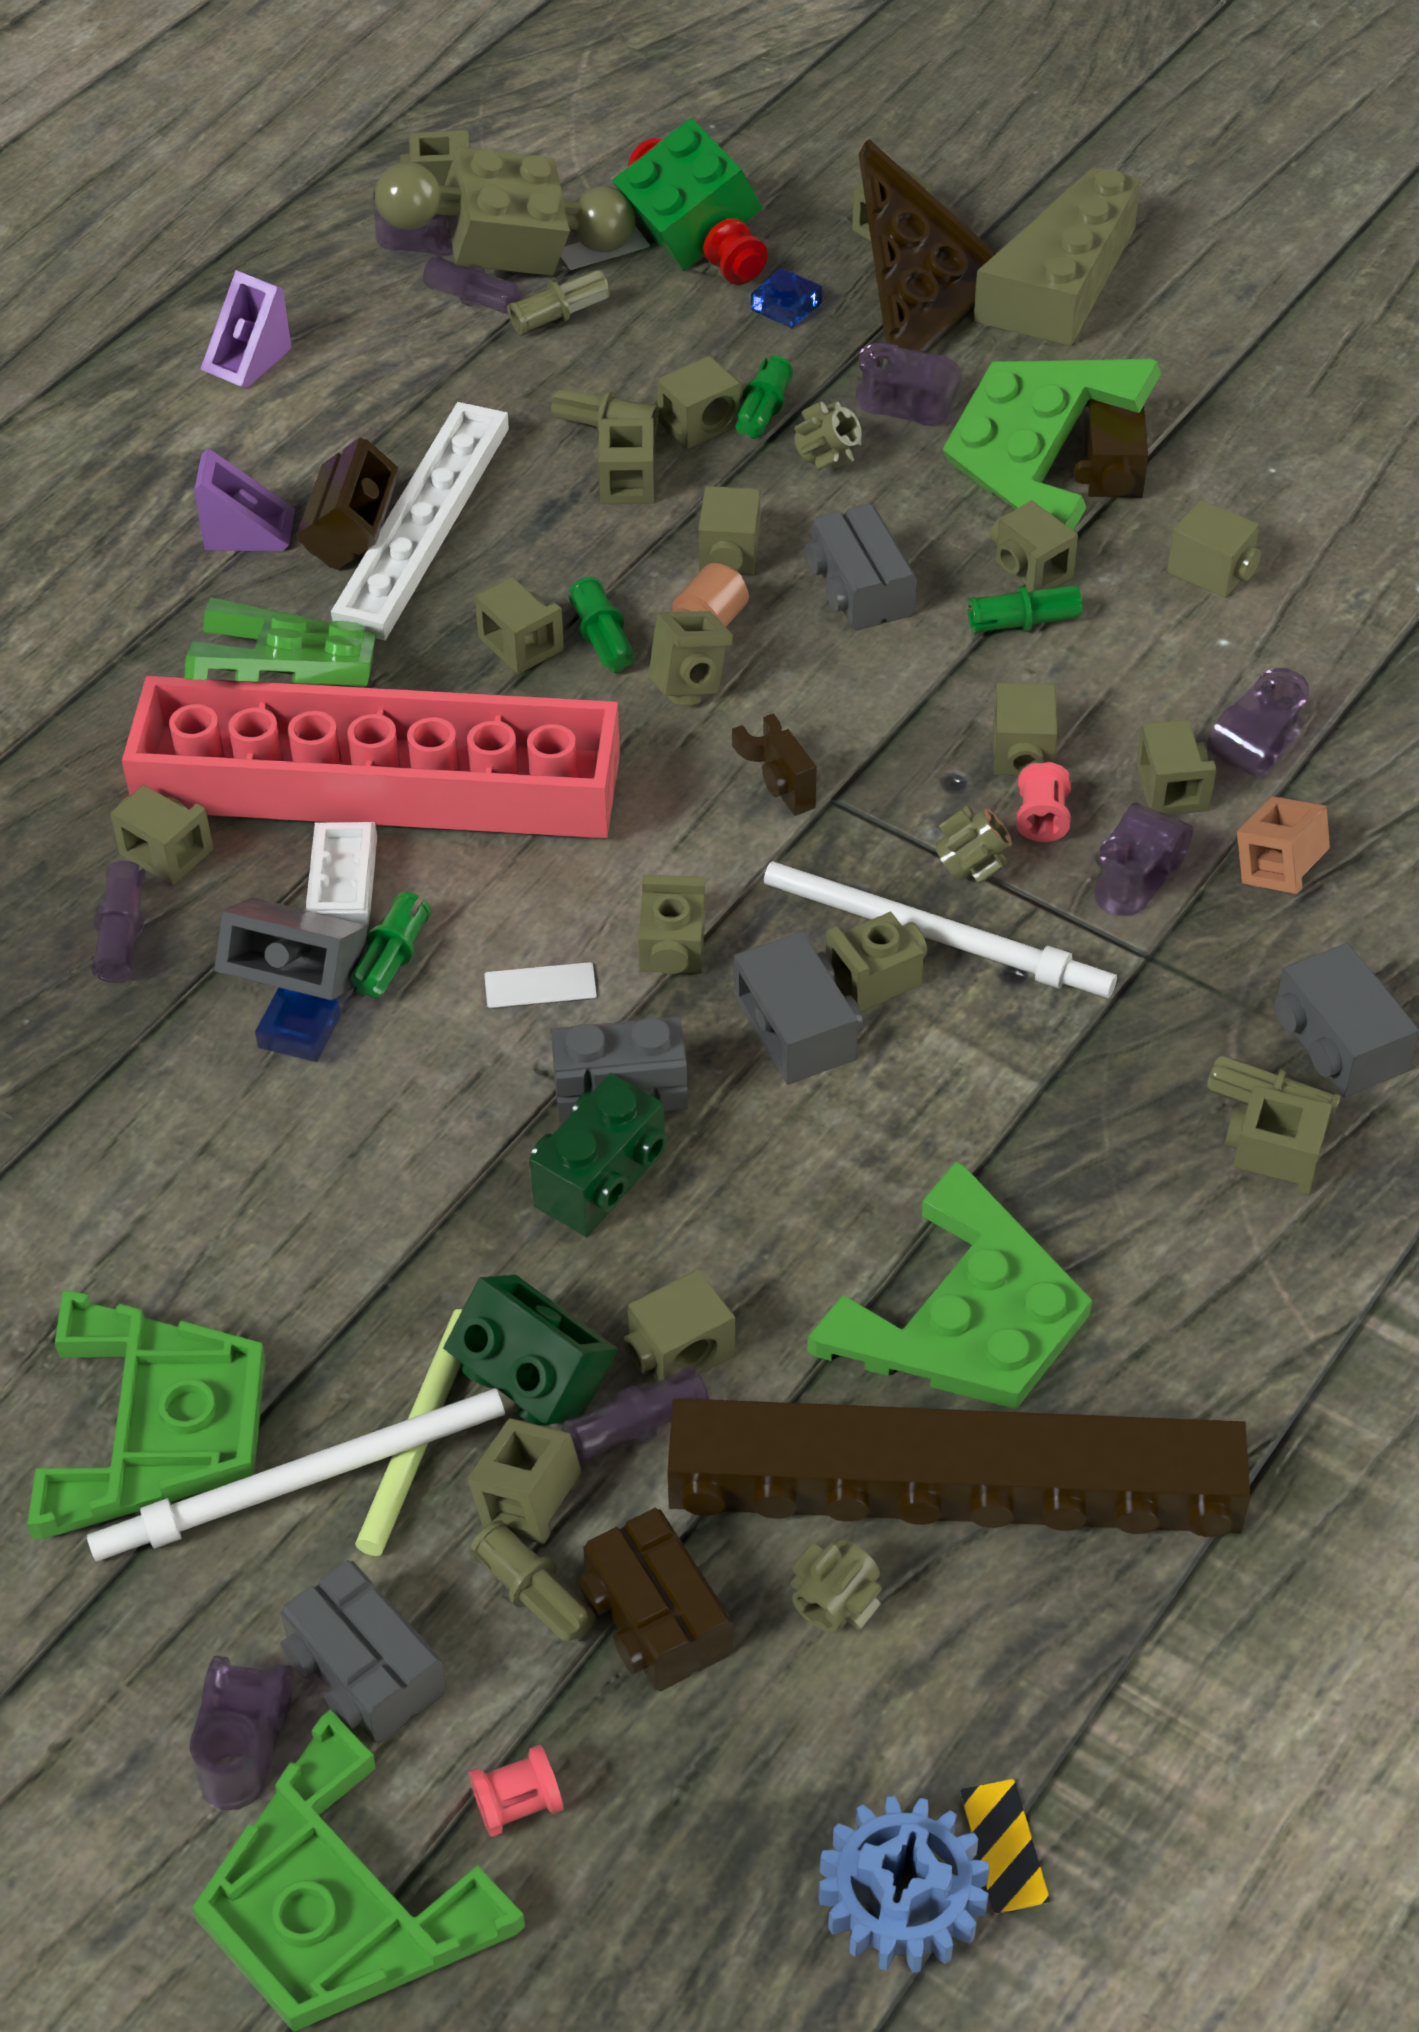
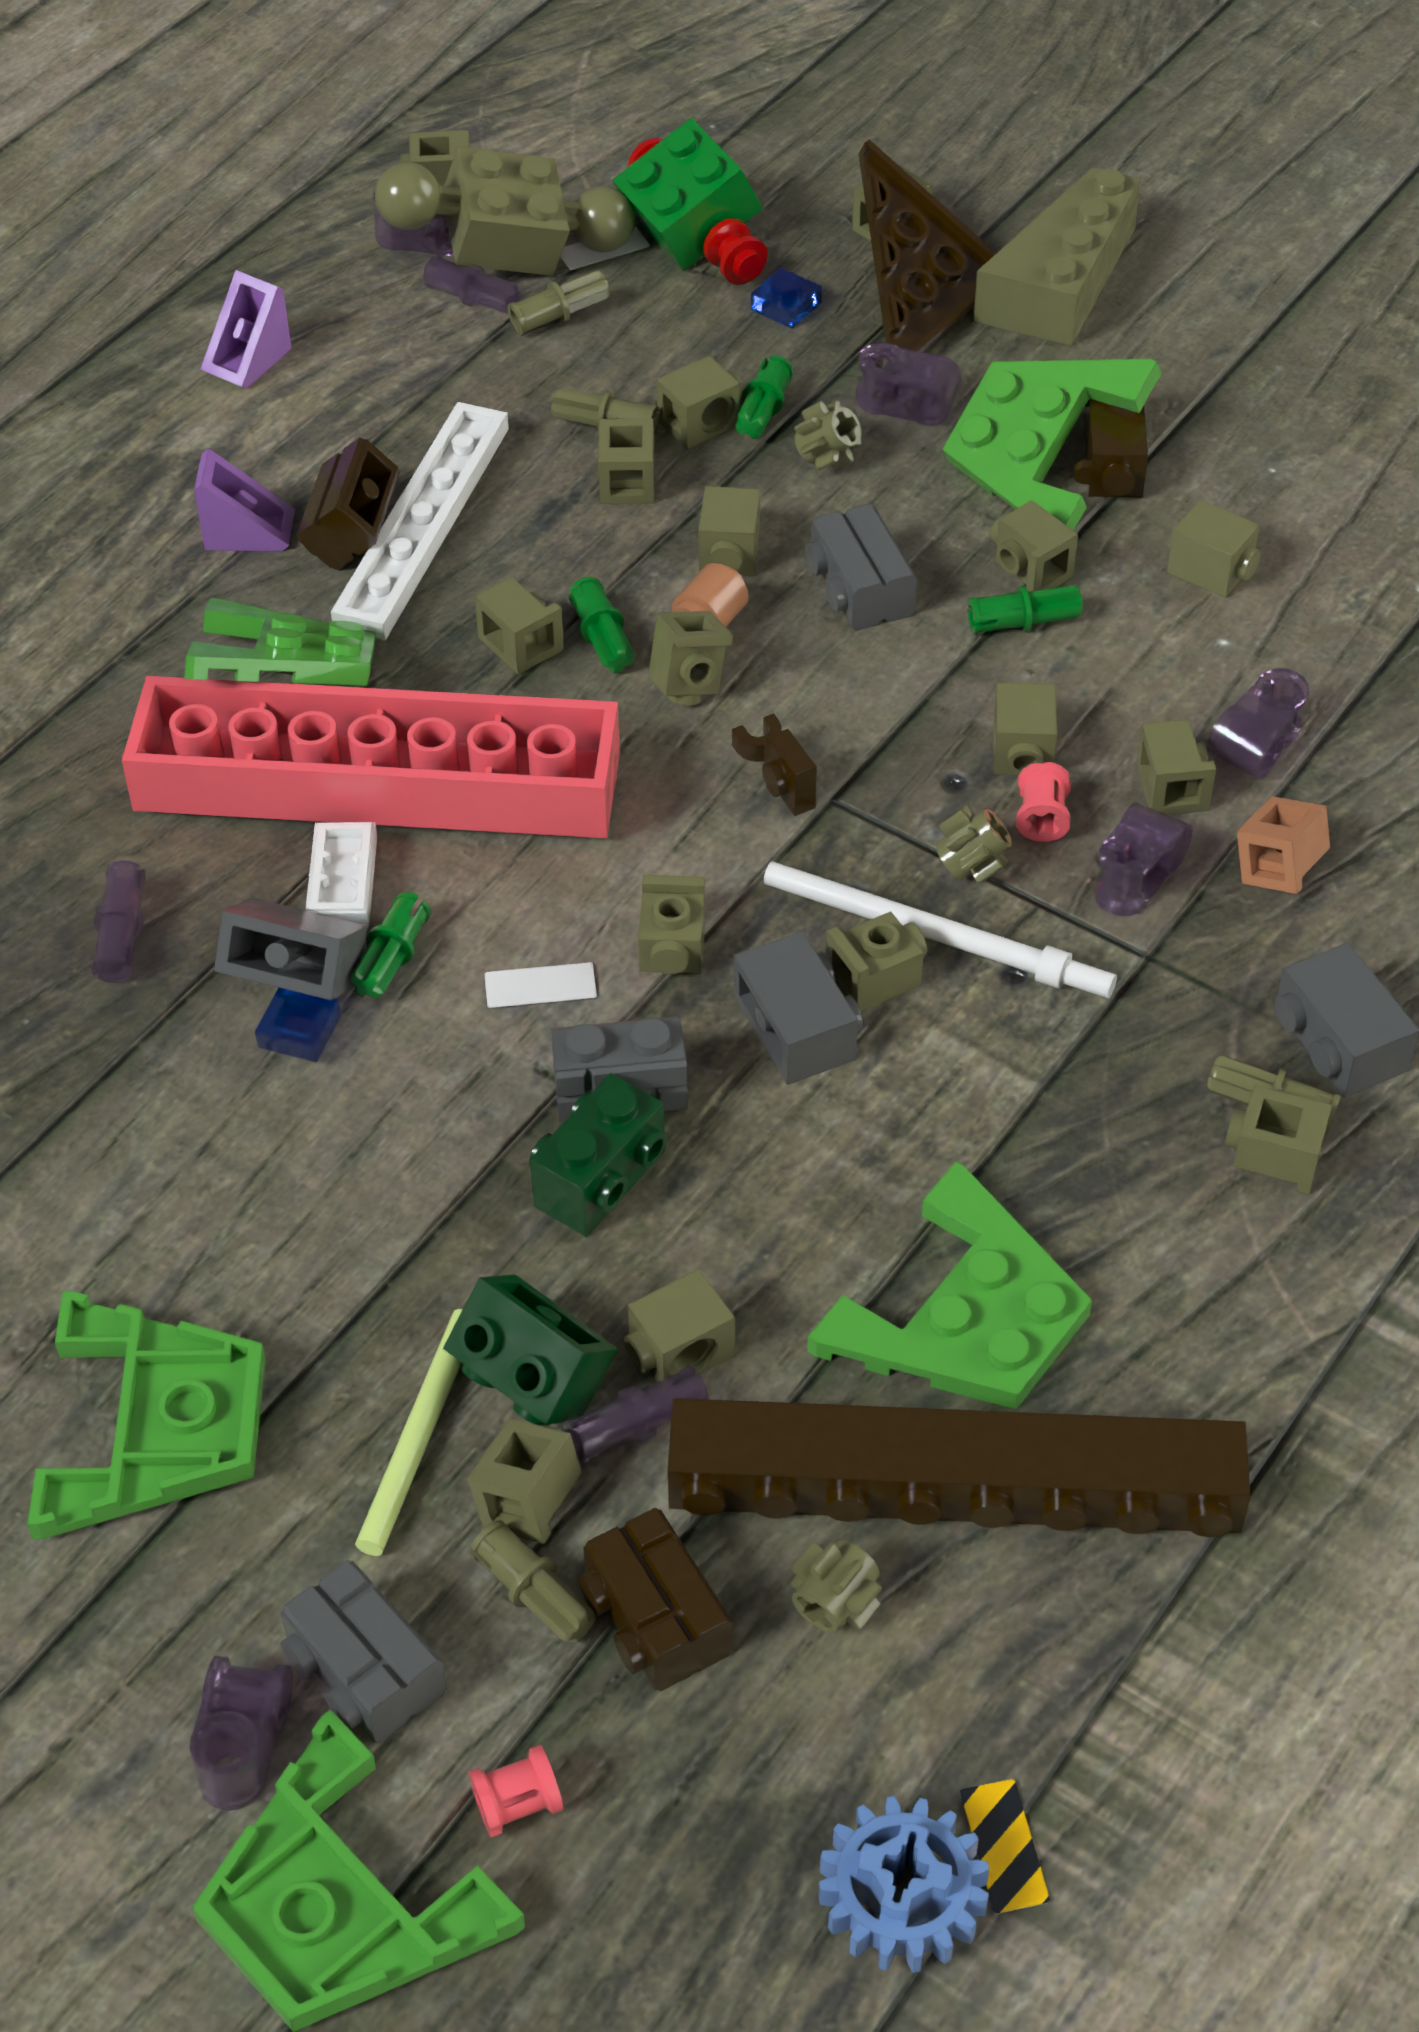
white bar [87,1388,505,1562] -> none
olive brick [110,785,214,886] -> none

